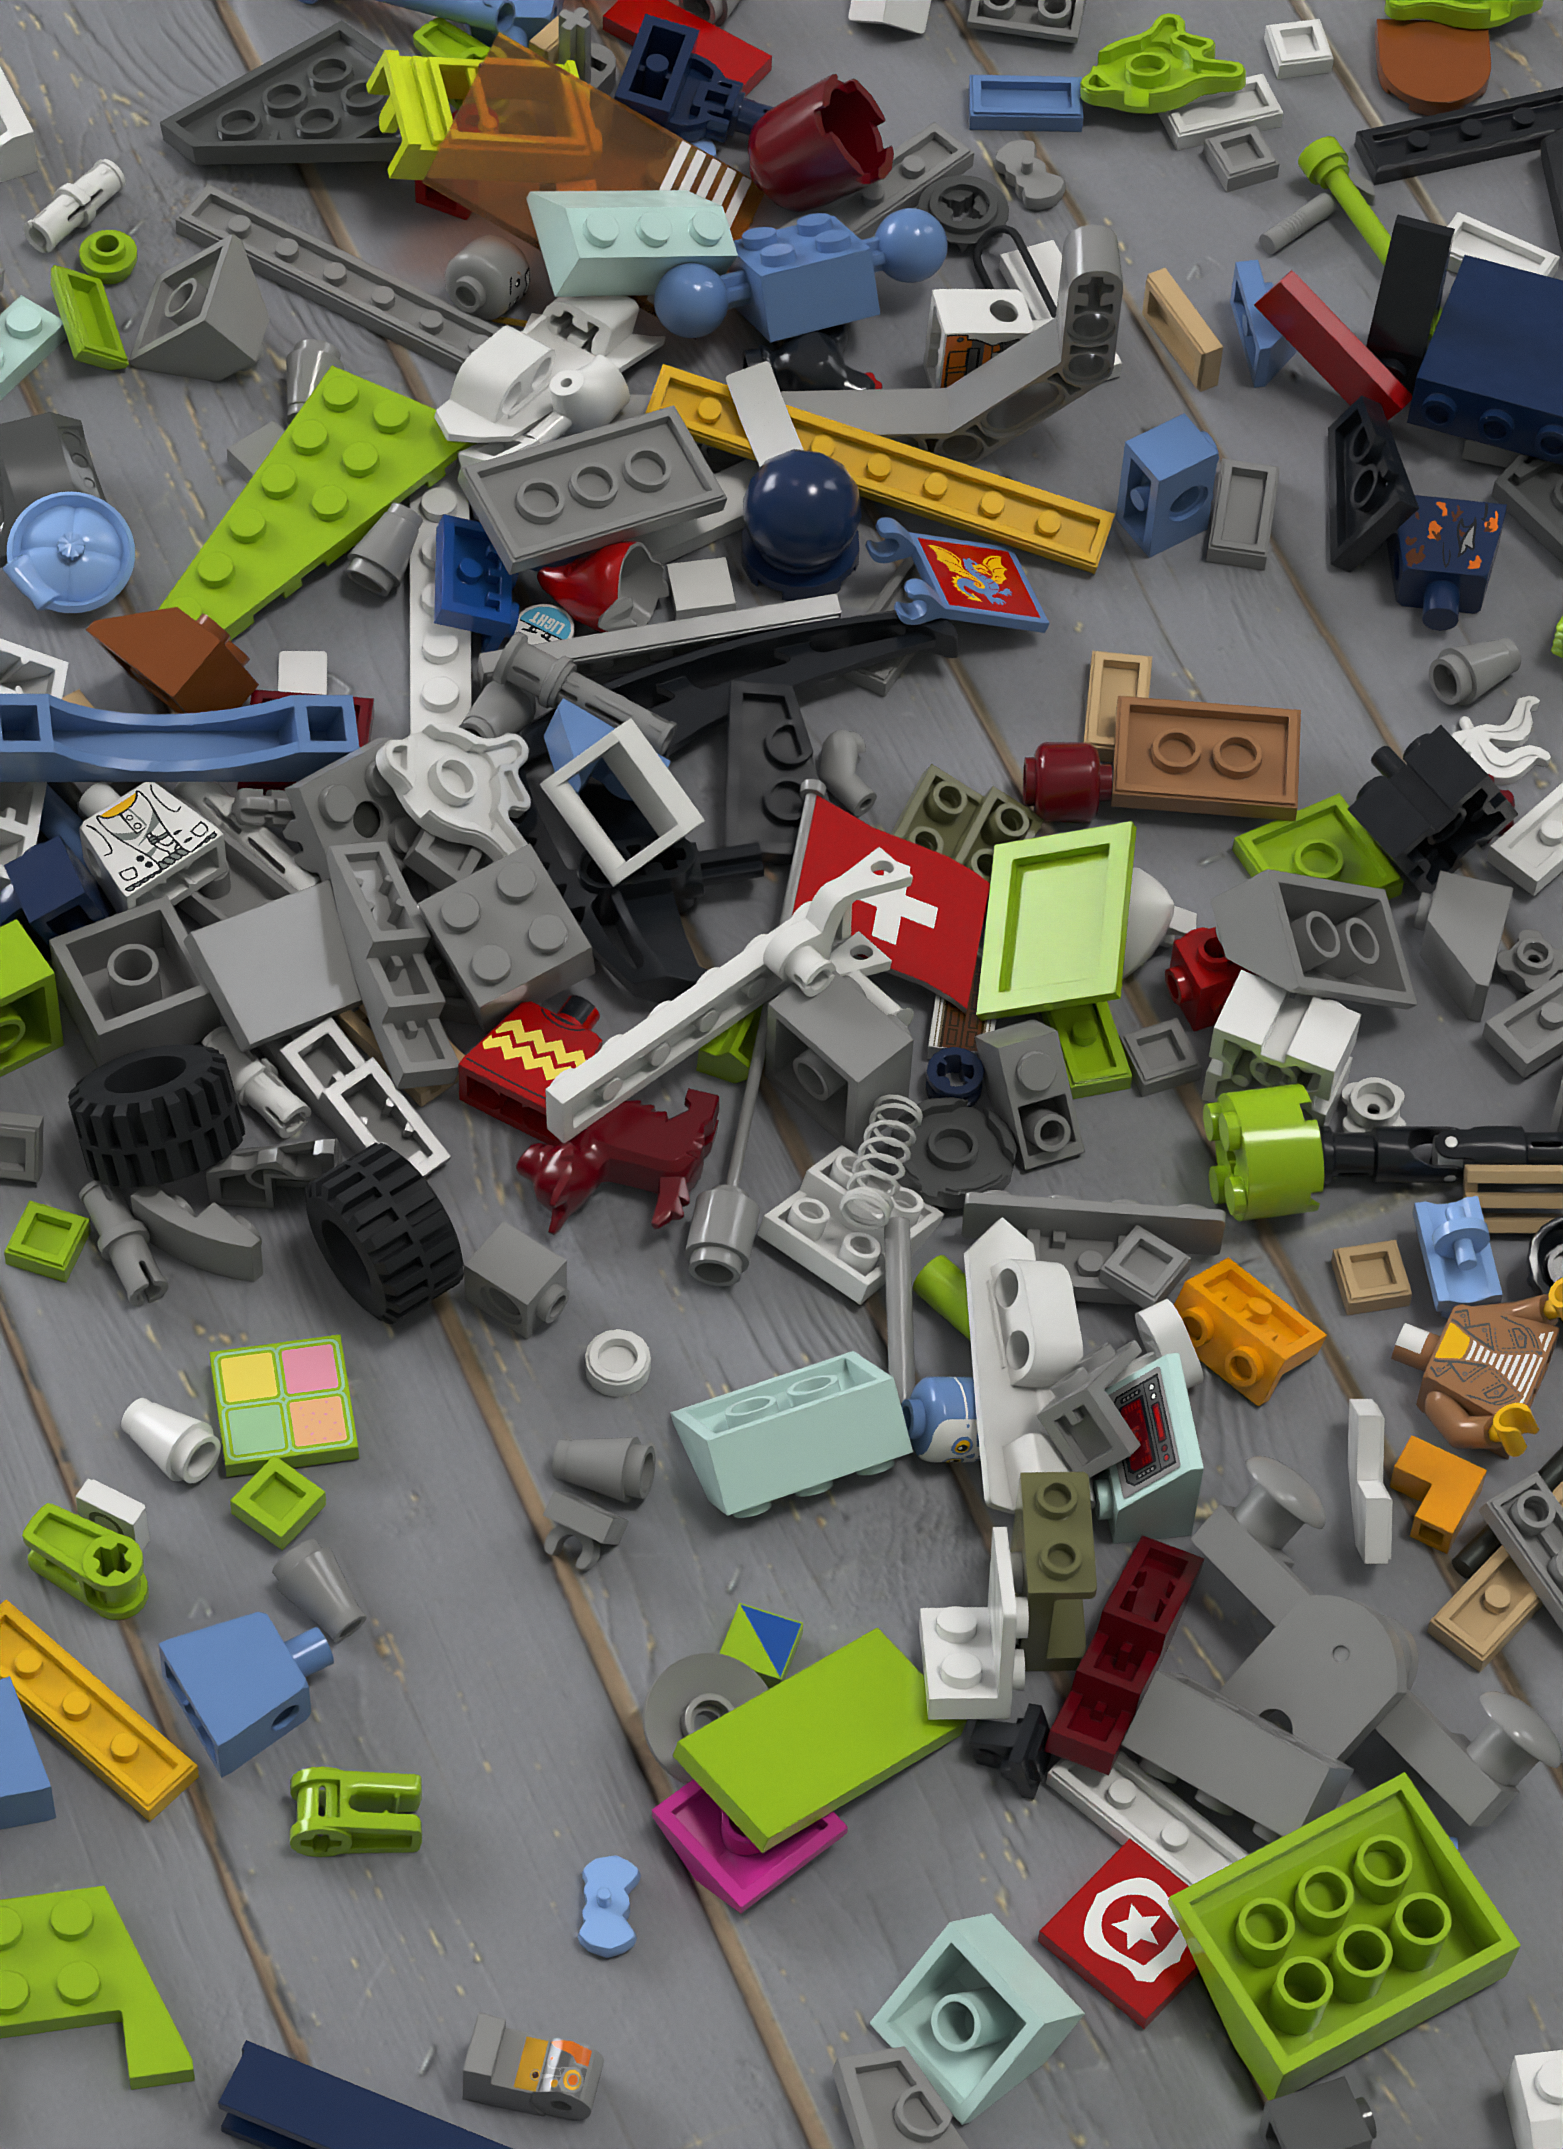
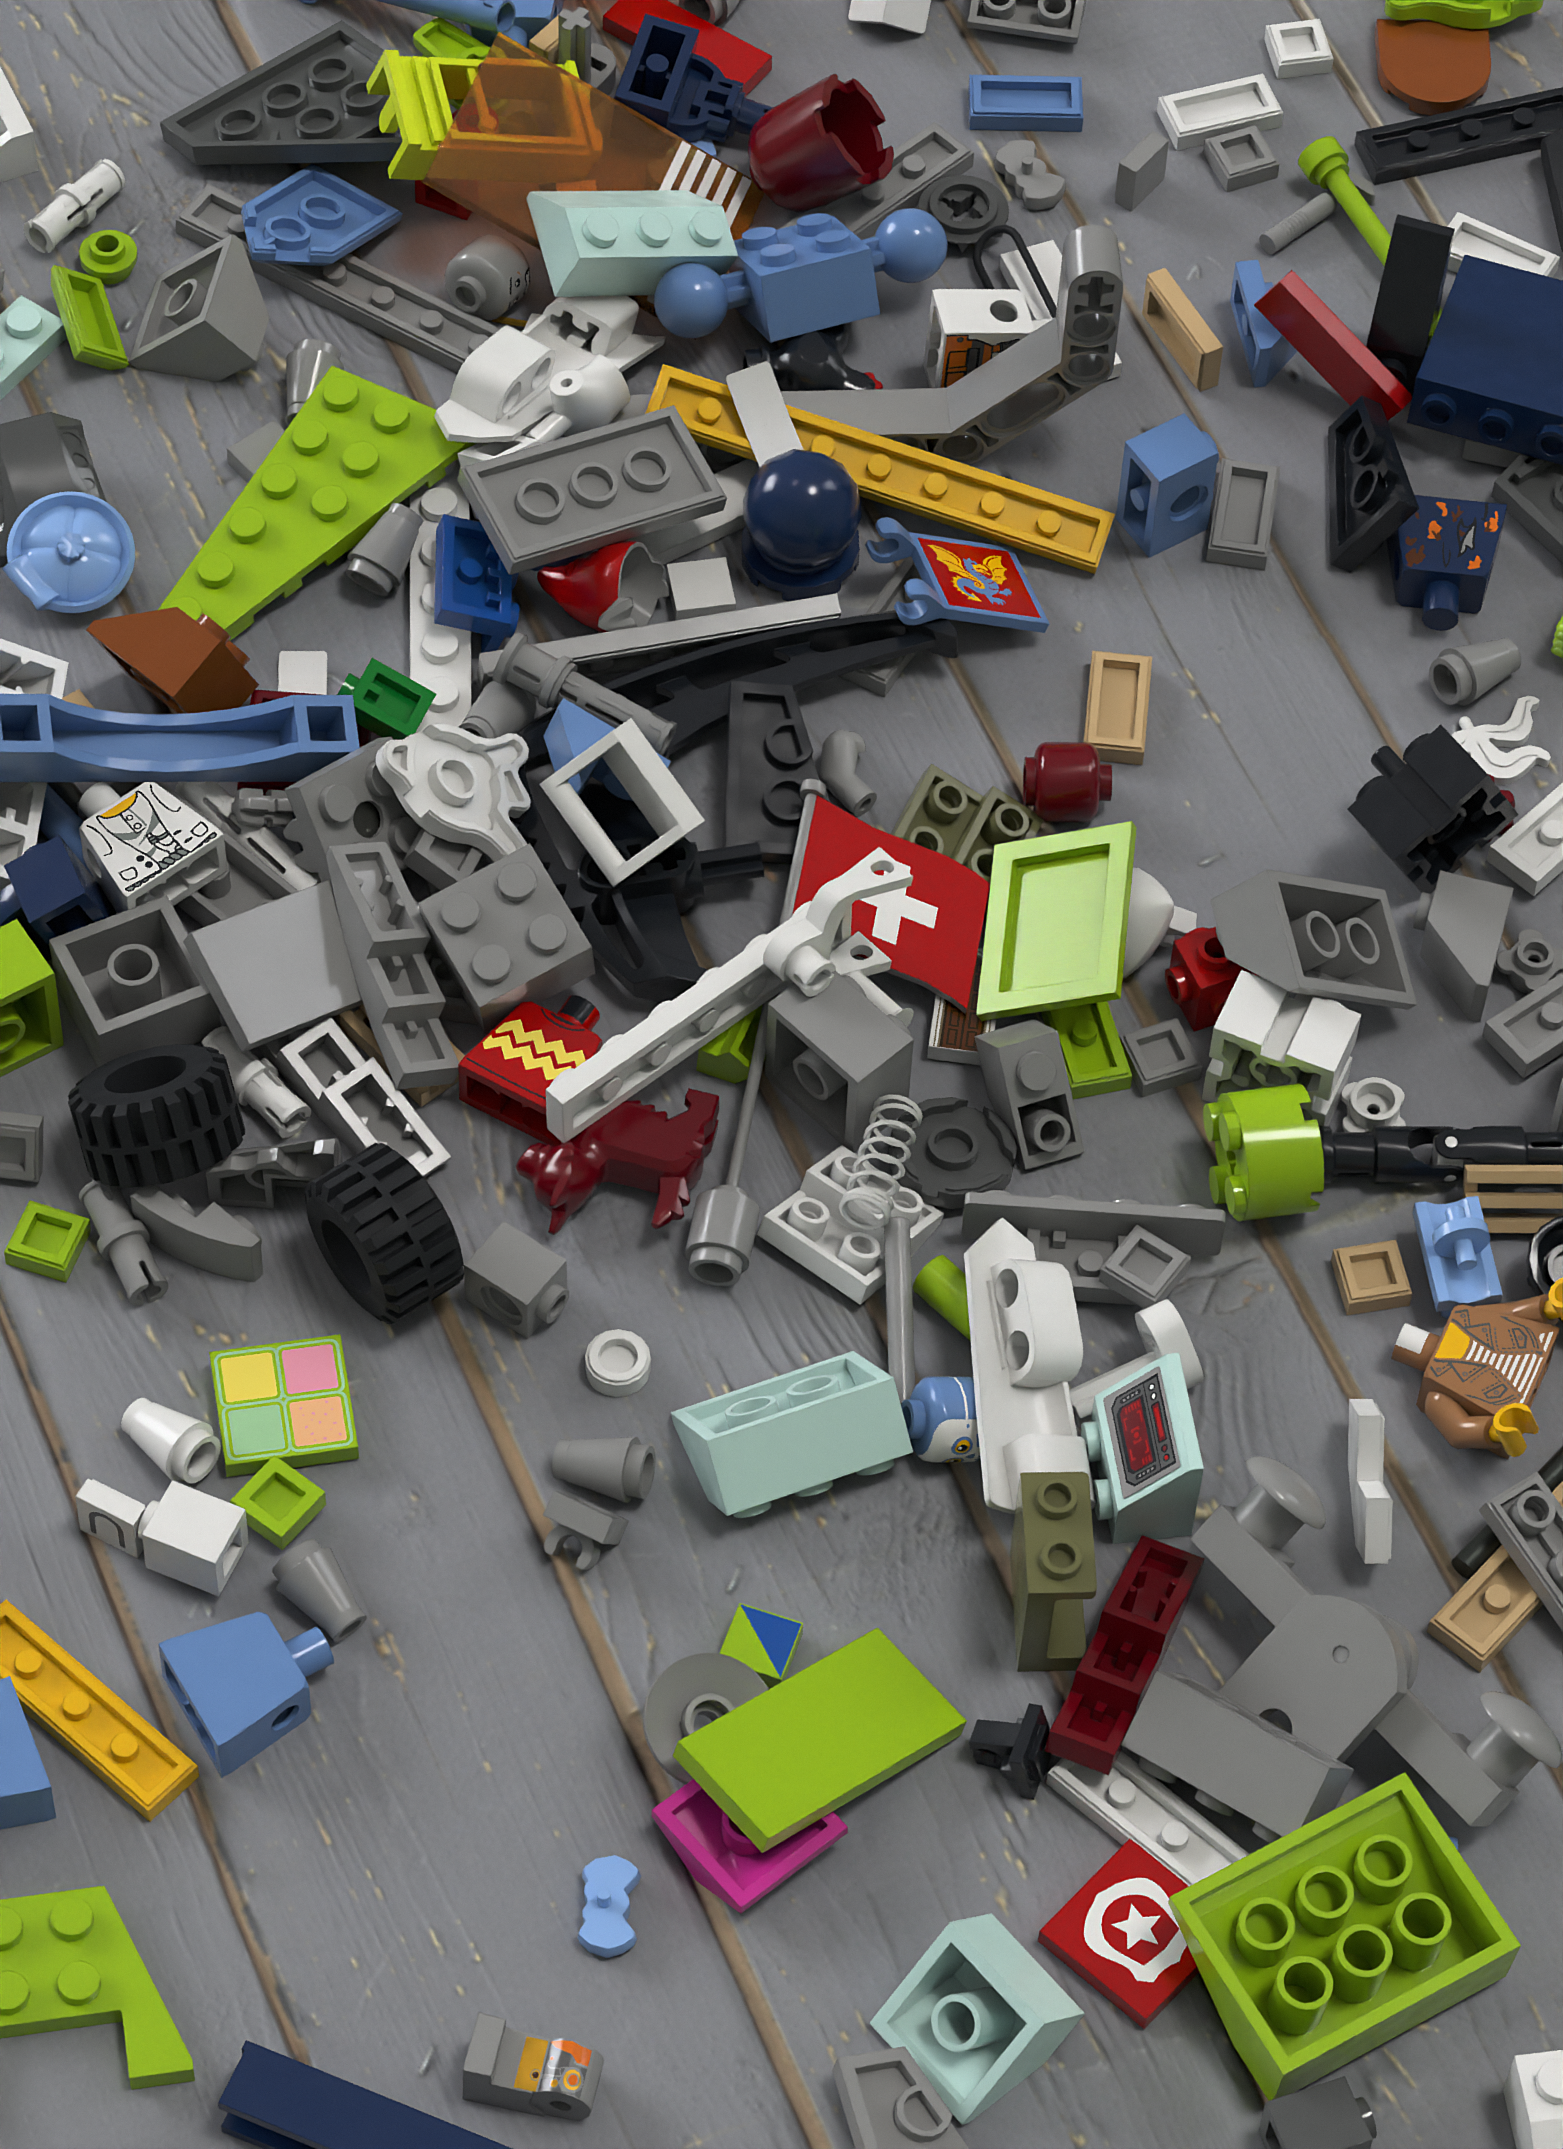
lime piece [22,1503,149,1620] -> none
lime piece [290,1766,422,1857] -> none
tile [514,604,574,645] -> none
white bracket [919,1527,1029,1720] -> none
dark blue bush [925,1047,984,1107] -> none
light grey bracket [1036,1340,1142,1478] -> none
lime tile [1080,13,1246,114] -> none
medium nougat tile [1111,696,1301,821] -> none
light orange bracket [1174,1257,1327,1406] -> none
lime tile [1232,793,1404,900] -> none
light orange piece [1389,1435,1487,1554] -> none
none -> white brick [138,1480,249,1597]
none -> medium blue tile [241,164,403,266]
none -> green bracket [337,658,436,740]
none -> light grey tile [1115,131,1169,212]

